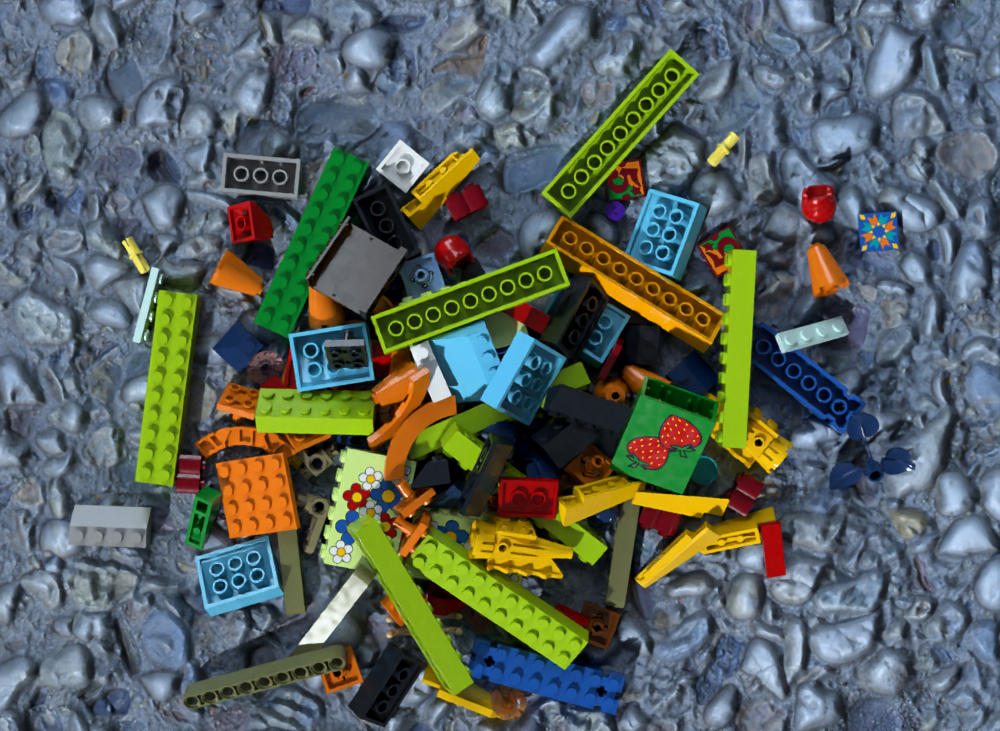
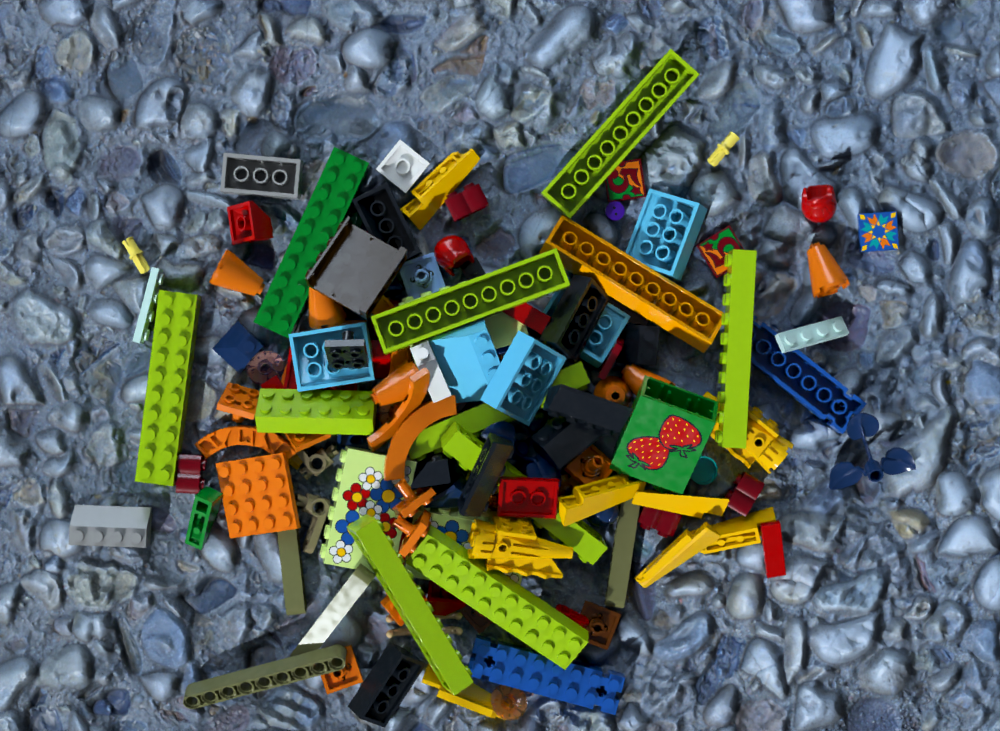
medium azure slope [195,535,284,617] -> none
dark blue slope [666,350,718,396] -> none

